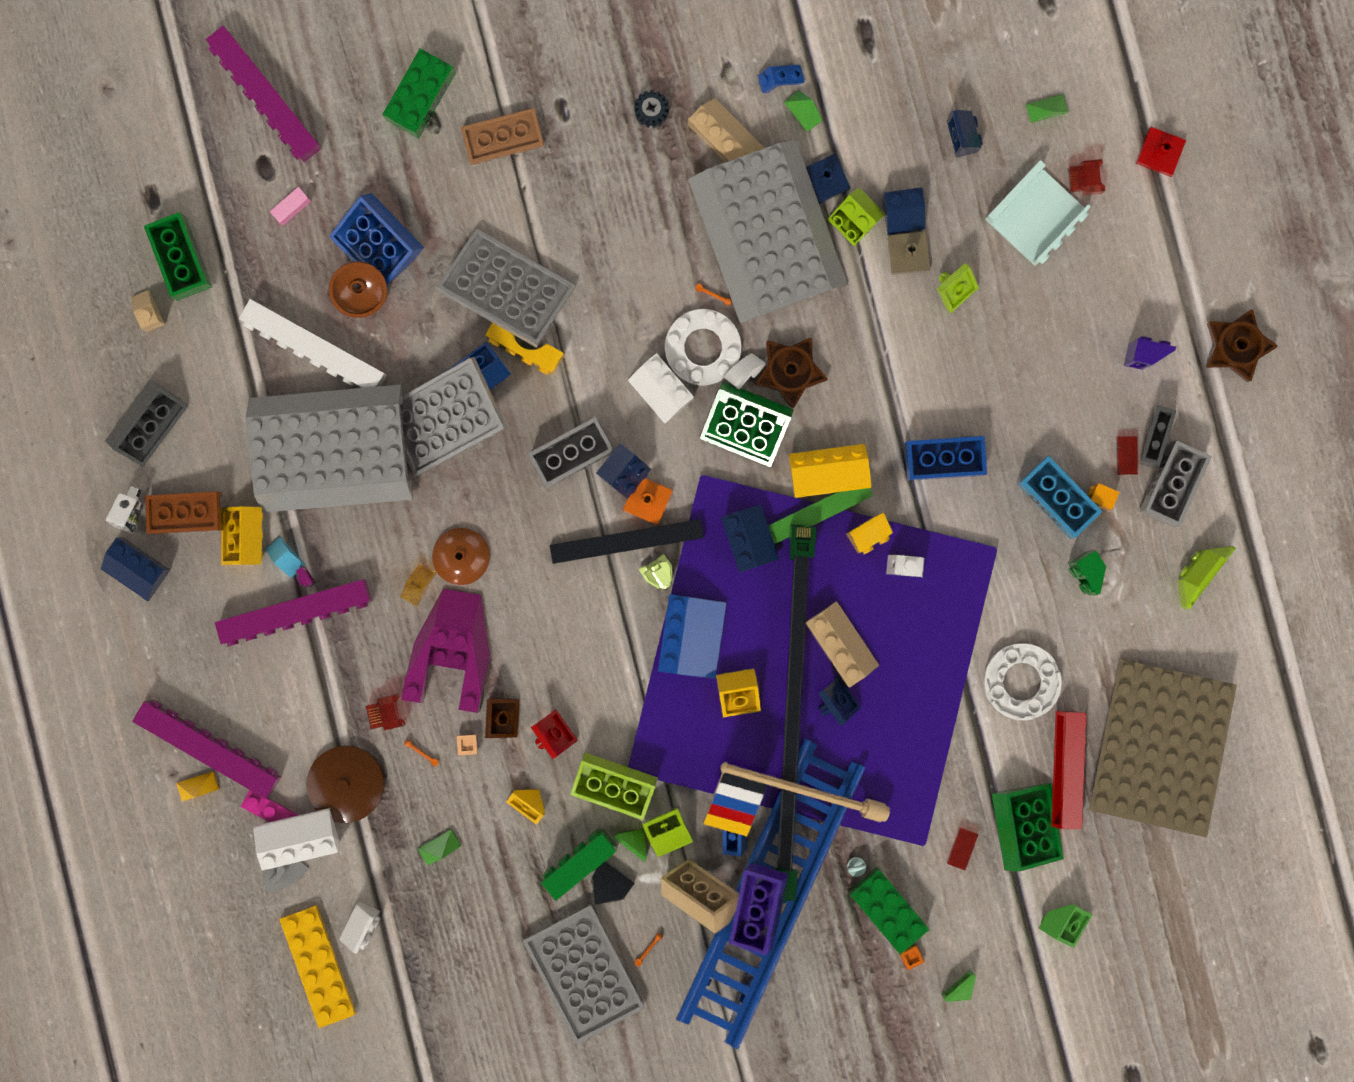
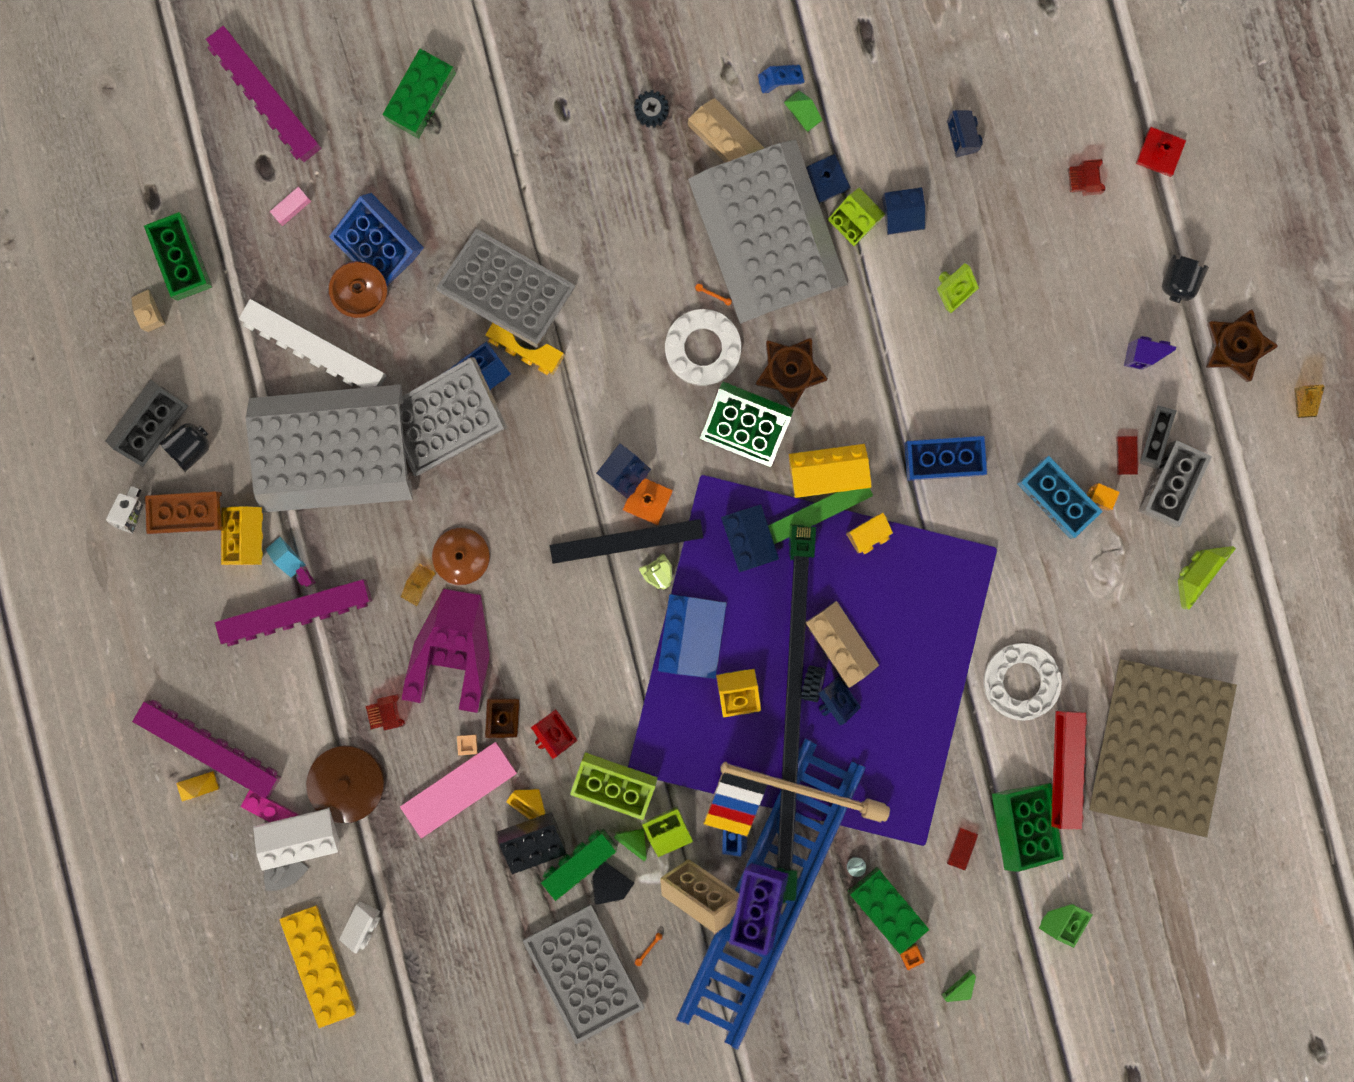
dark blue slope [101,537,170,602] -> none
orange hinge [404,740,439,766] -> none
bright green slope [418,829,461,865] -> none
medium nougat plate [461,108,544,166] -> none
light grey brick [528,417,614,489] -> none
white slope [628,353,694,424] -> none
white slope [723,353,766,390] -> none
white torso [886,555,925,578] -> none
dark tan tile [887,232,930,275] -> none
light aqua panel [985,160,1091,266] -> none
bright green slope [1026,94,1068,123] -> none
green slope [1068,550,1106,596] -> none
none -> black cylinder [159,423,210,472]
none -> bright pink tile [400,742,517,839]
none -> black brick [497,812,567,875]
none -> black wheel [802,665,825,703]
none -> black cylinder [1162,255,1209,303]
none -> clear yellow slope [1295,384,1325,418]

